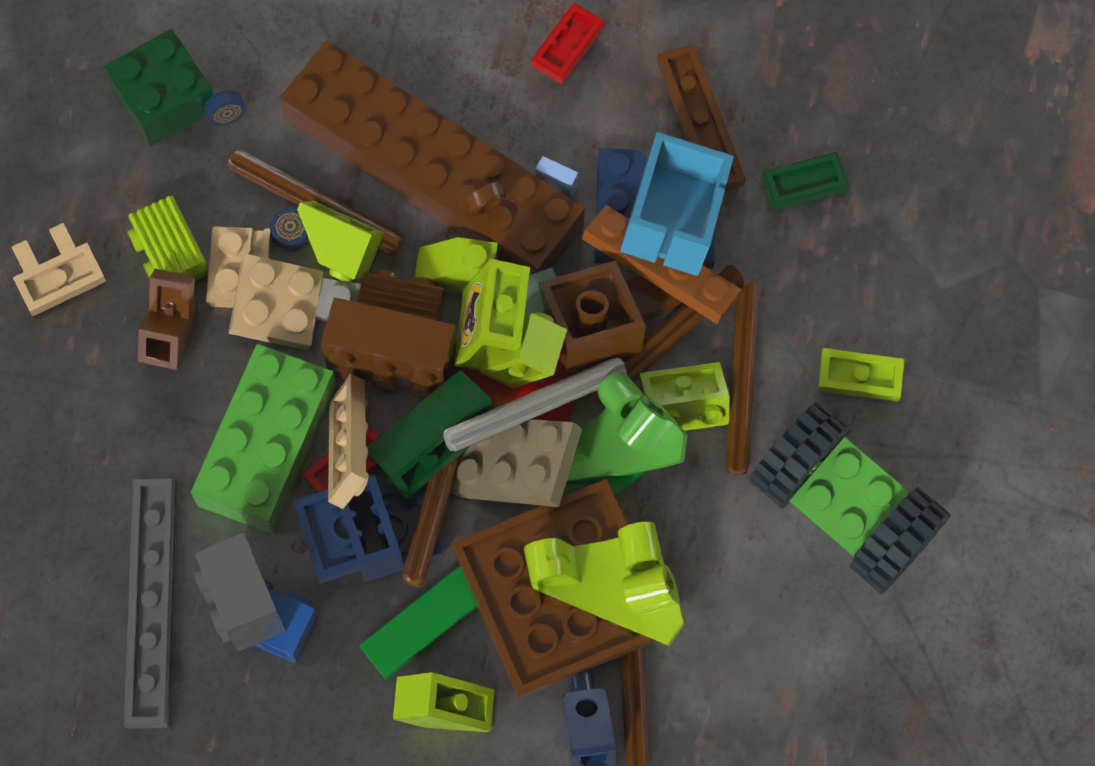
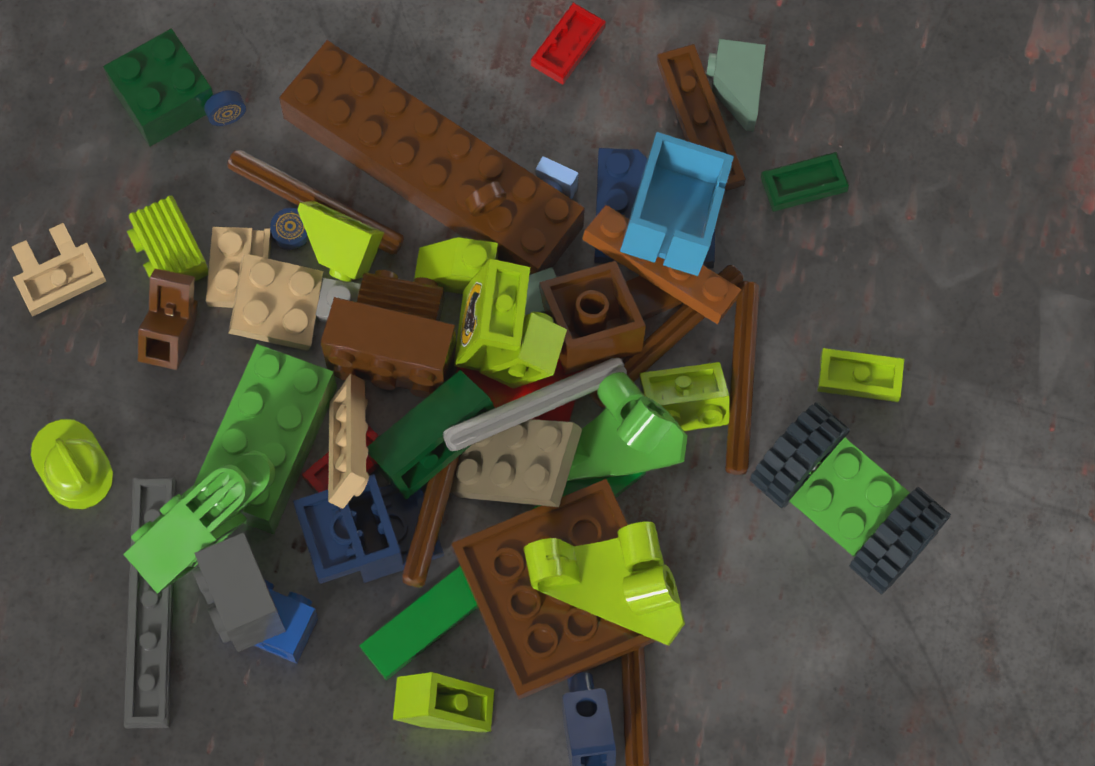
none -> lime piece [31,419,113,509]
none -> bright green brick [123,450,276,594]
none -> sand green slope [706,39,766,132]

